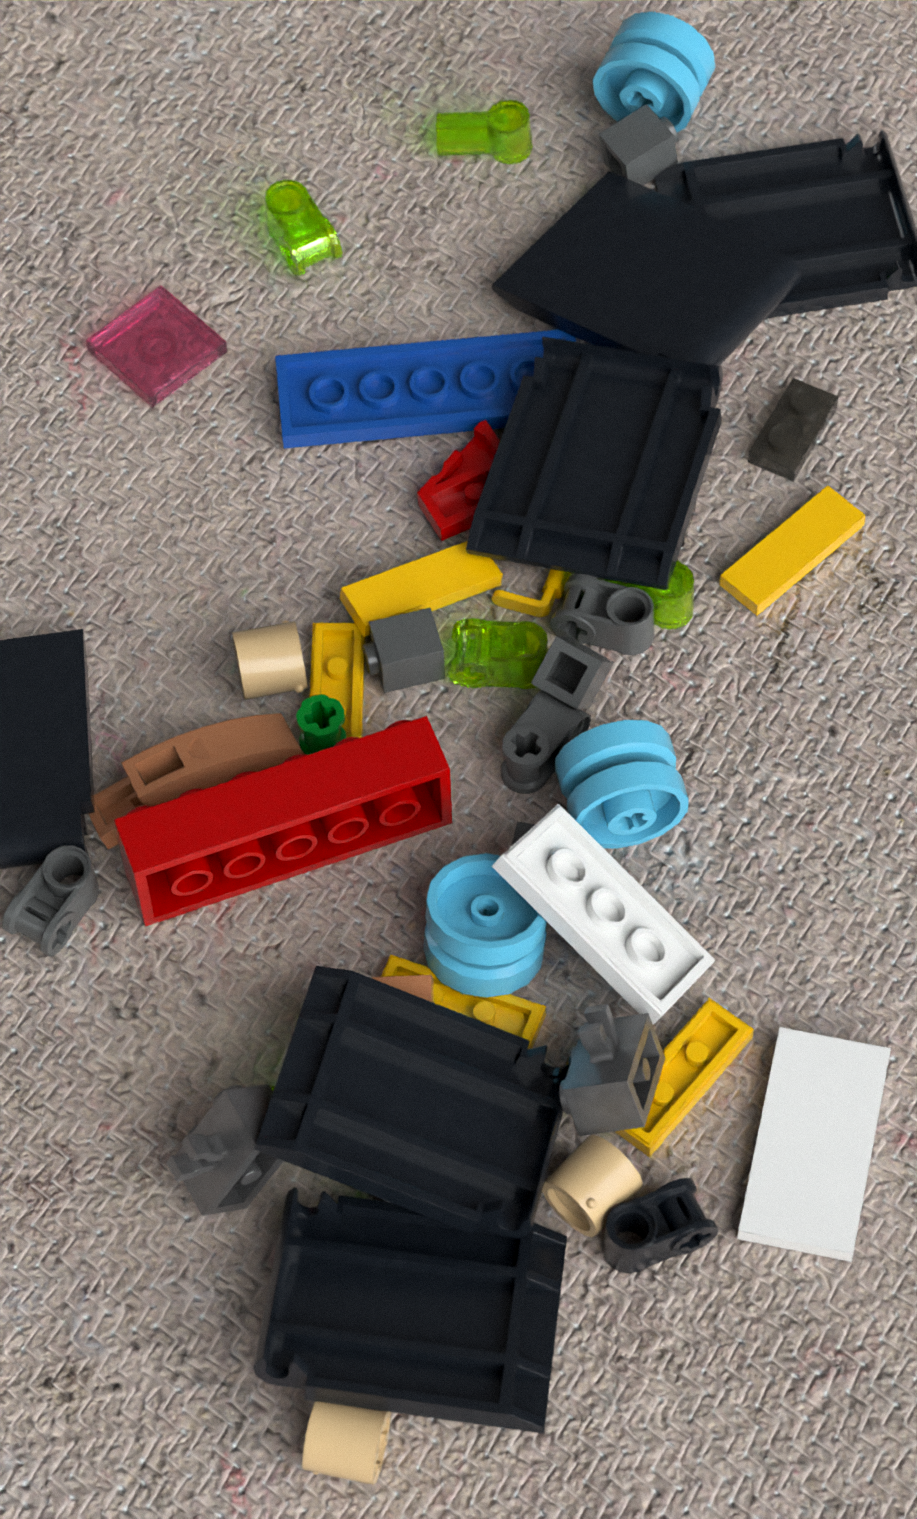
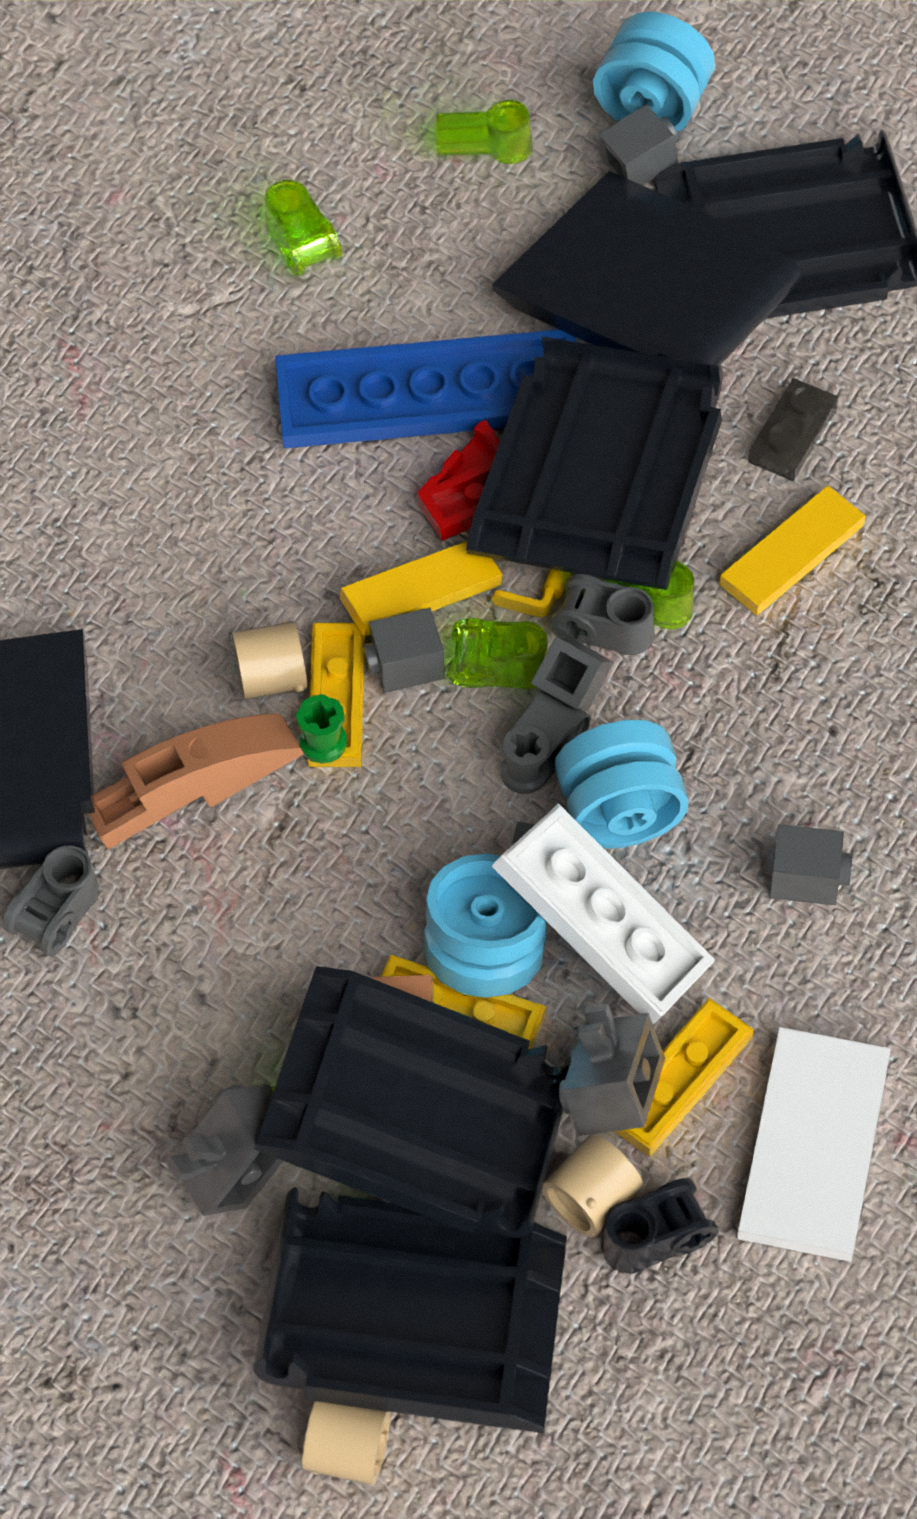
clear pink tile [86,285,227,408] -> none
red brick [114,716,453,927] -> none
none -> dark grey brick [770,824,853,906]

